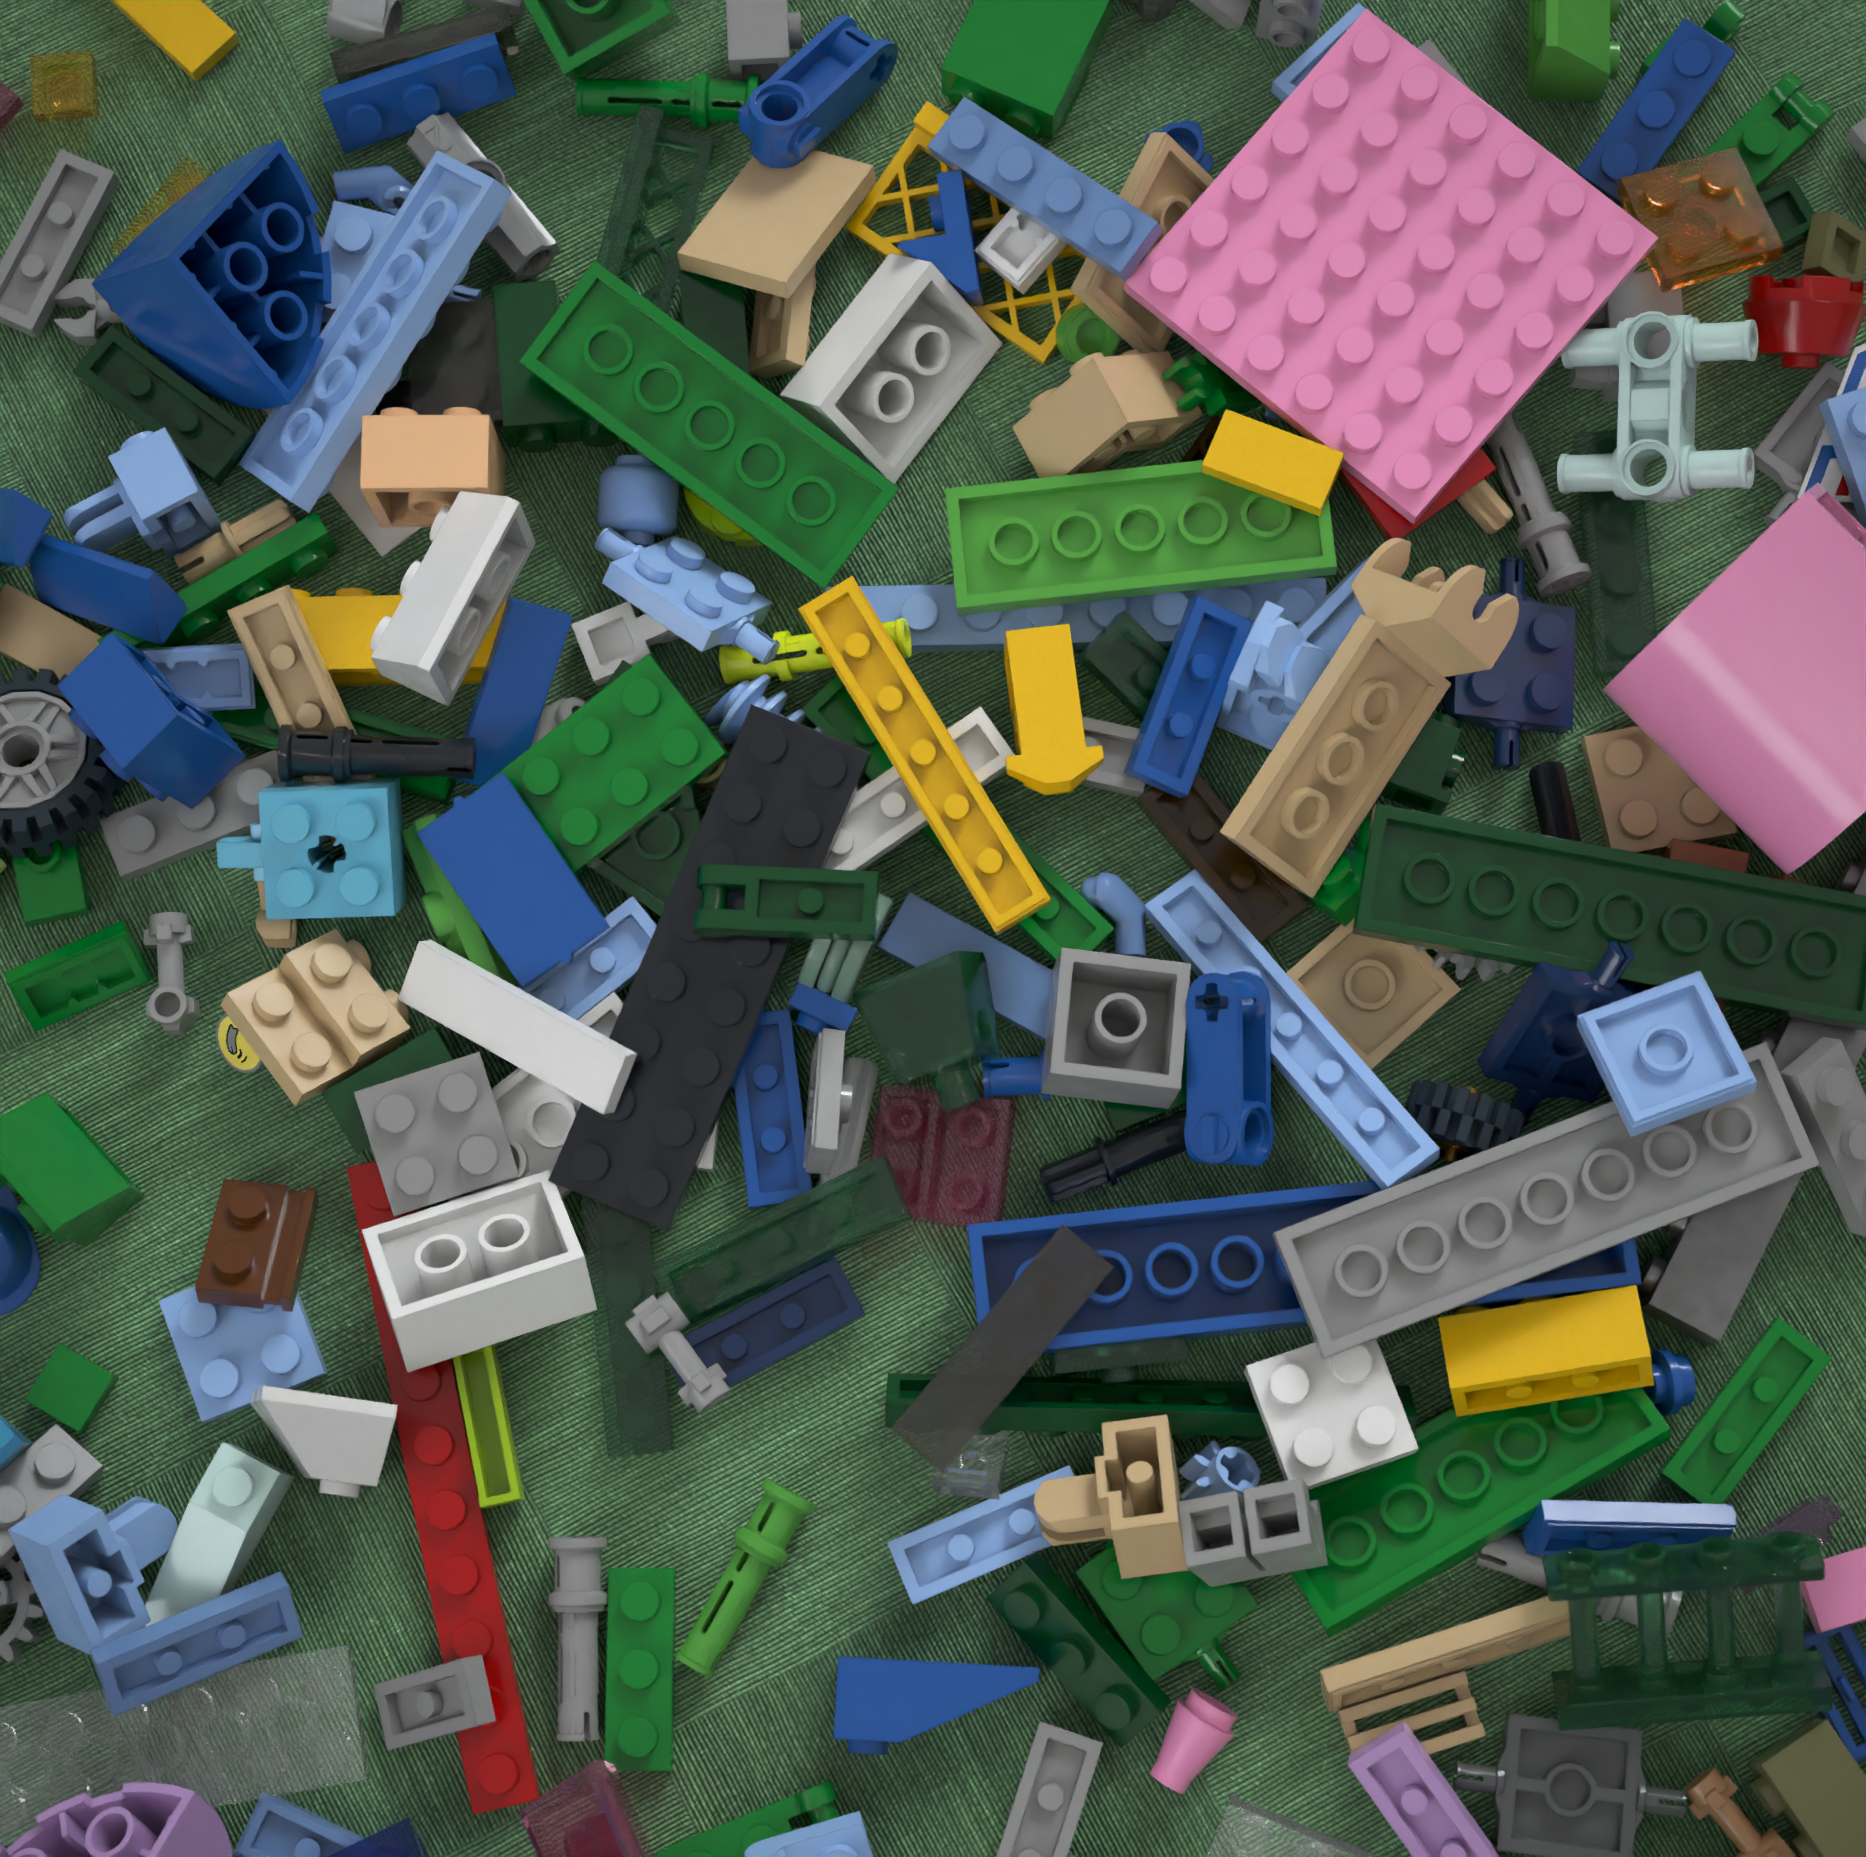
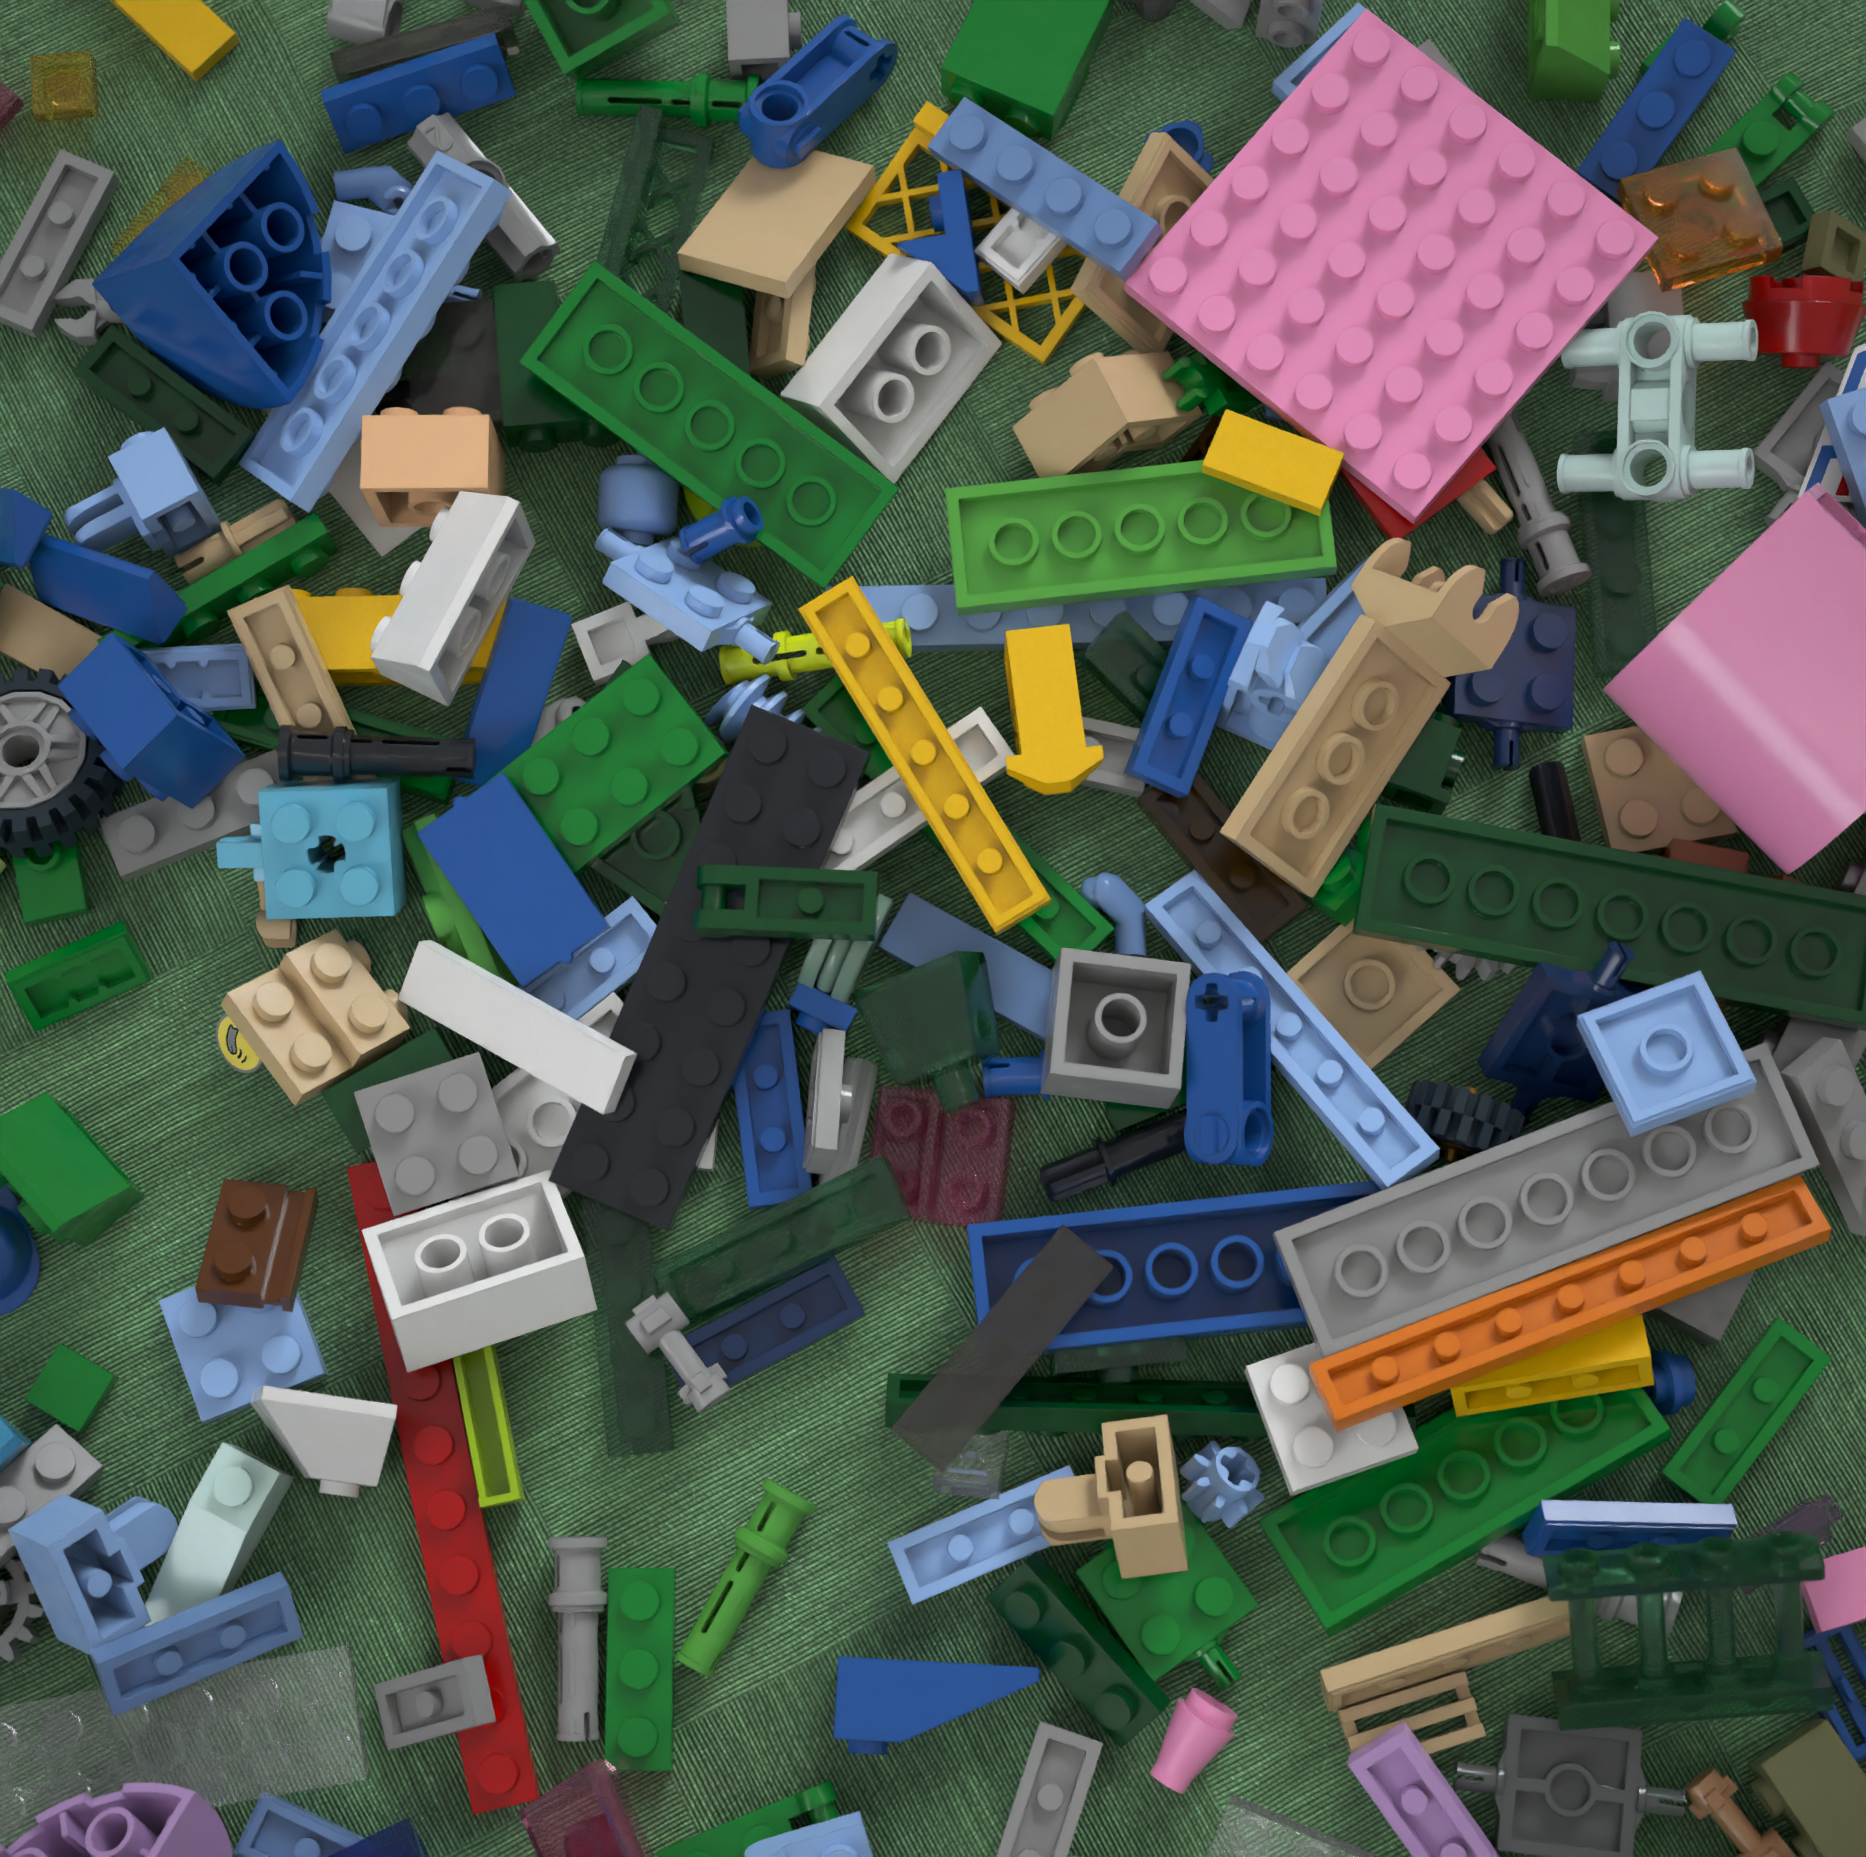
light grey bar [143,912,200,1036] -> none
bright green tile [1056,303,1121,364] -> none
light grey hips [1178,1478,1328,1587] -> none
none -> blue pin [679,496,763,565]
none -> orange plate [1309,1174,1832,1432]

